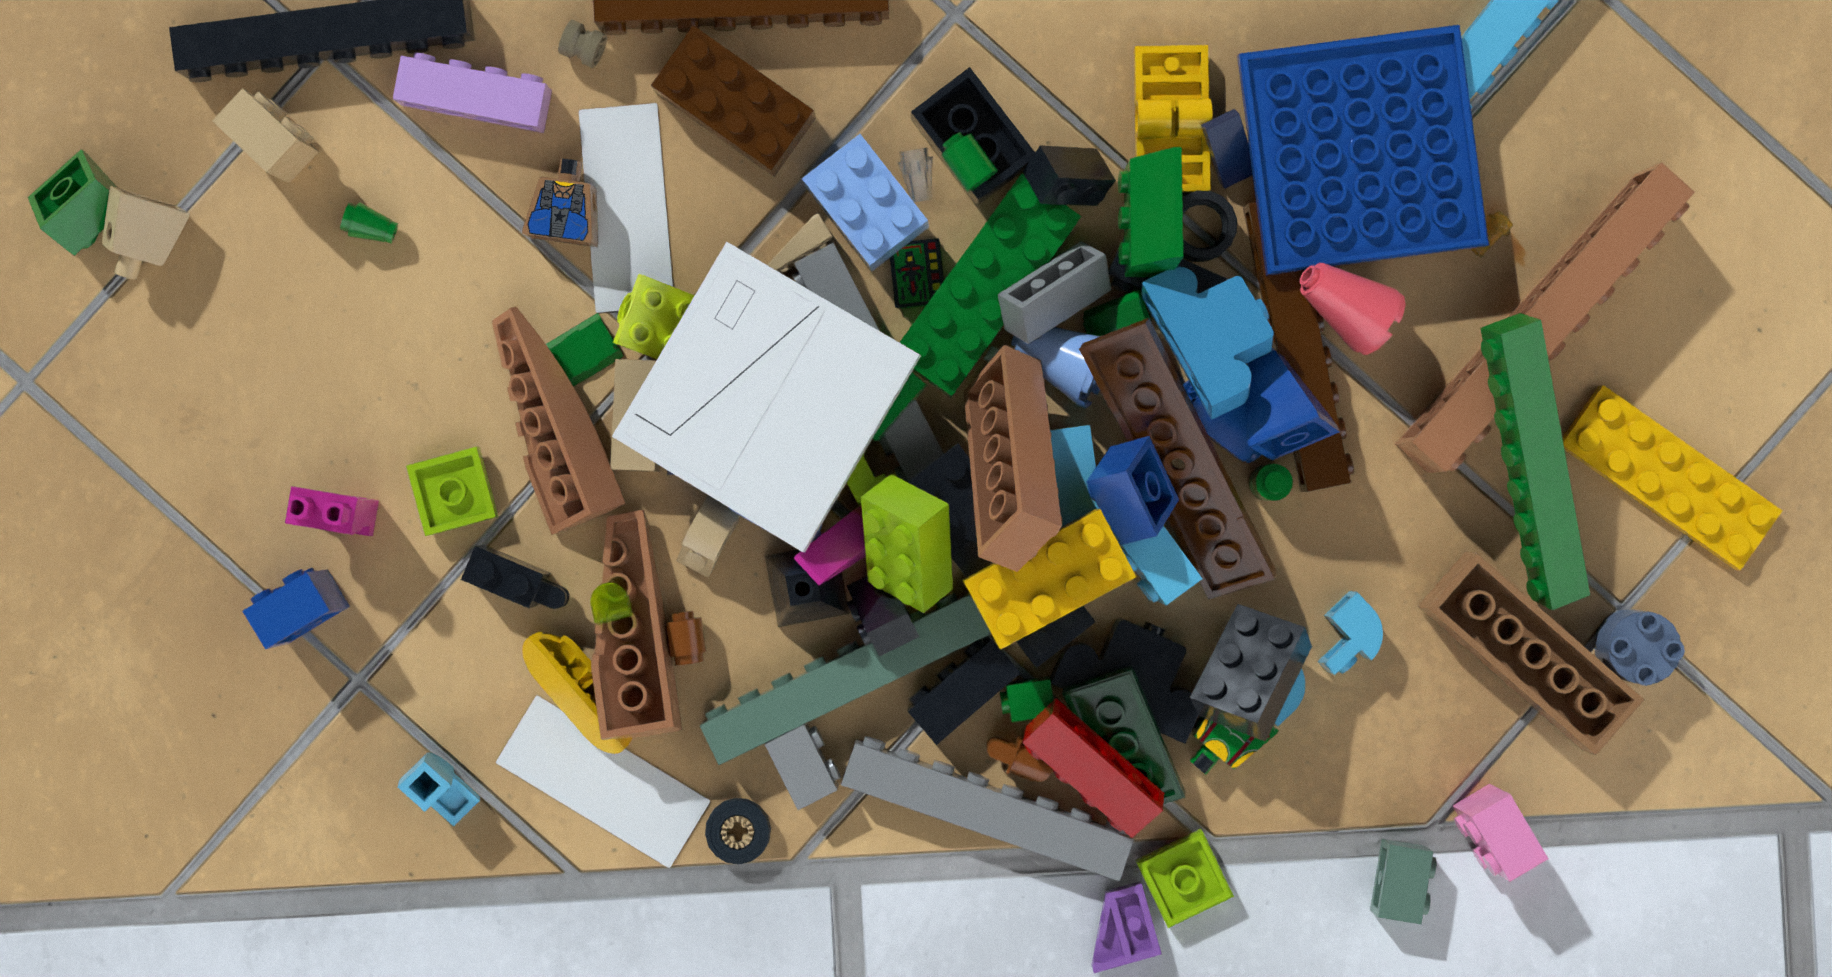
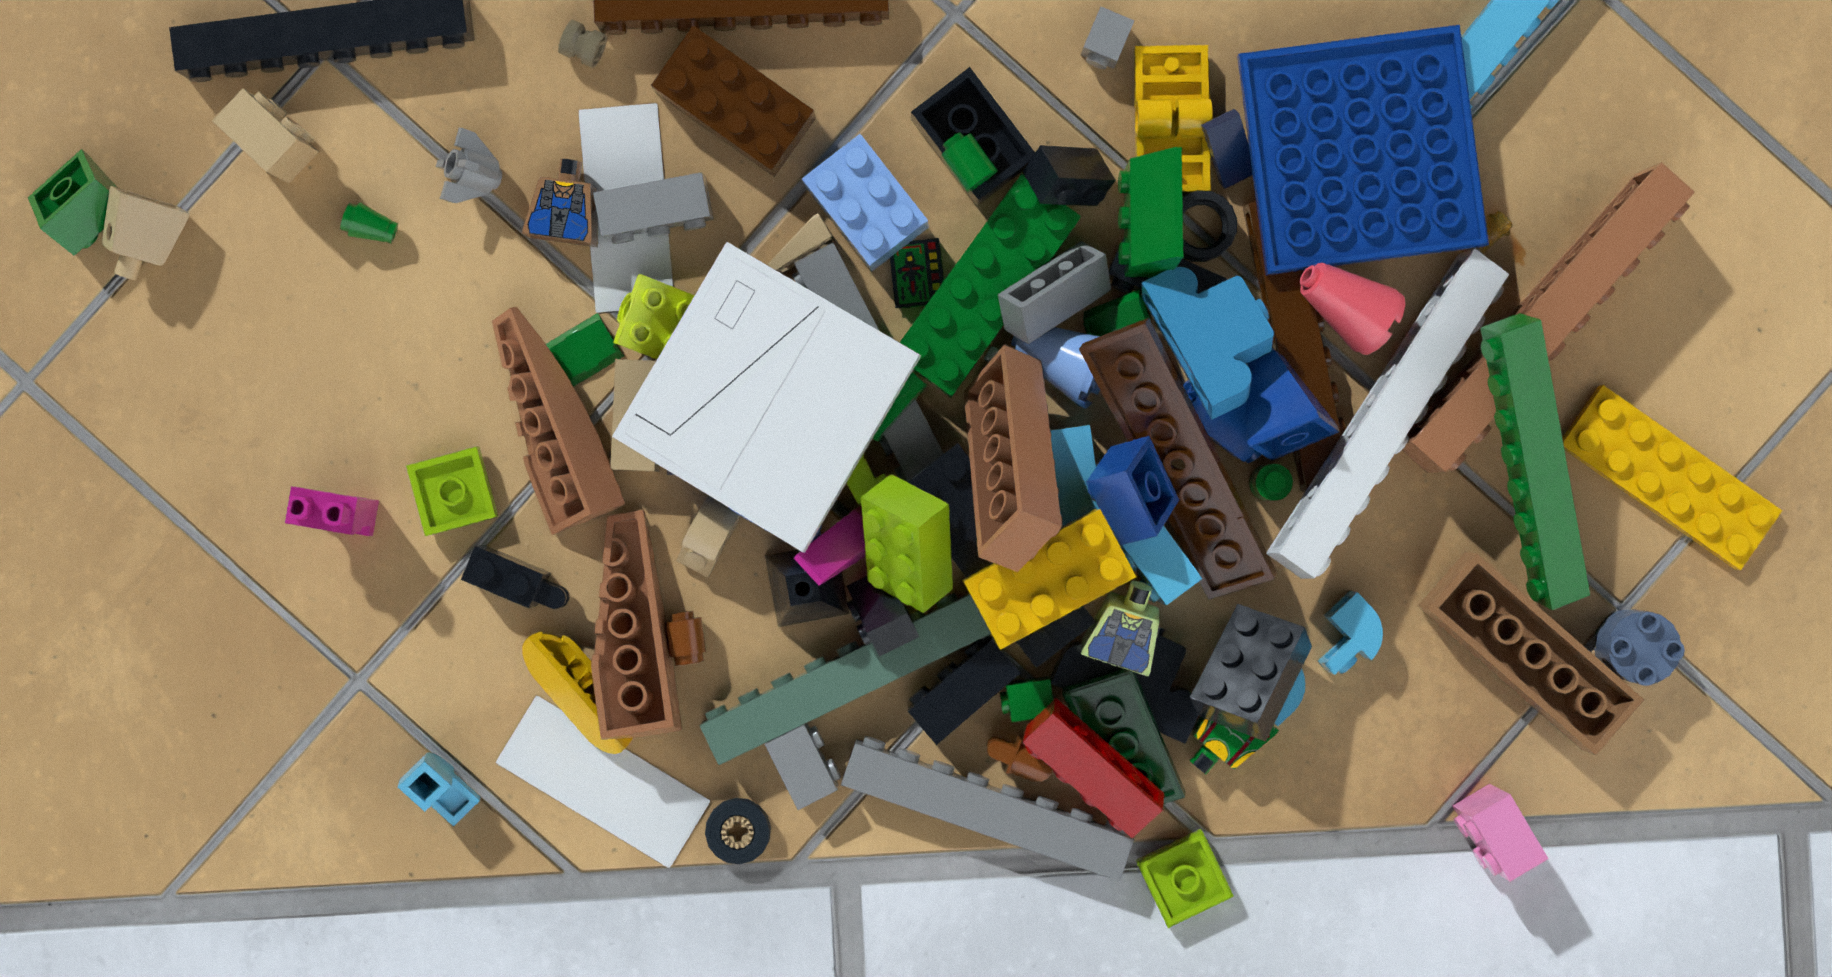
blue brick [242,568,350,649] -> none
lavender brick [393,52,552,133] -> none
clear neon green tile [590,582,633,625] -> none
clear cone [897,148,933,202] -> none
medium lavender wing [1091,881,1162,973] -> none
sand green brick [1370,839,1437,925] -> none
none -> light grey brick [436,128,502,203]
none -> light grey brick [593,172,714,244]
none -> light grey brick [1081,7,1134,70]
none -> torso [1081,581,1160,677]
none -> white brick [1266,248,1509,579]

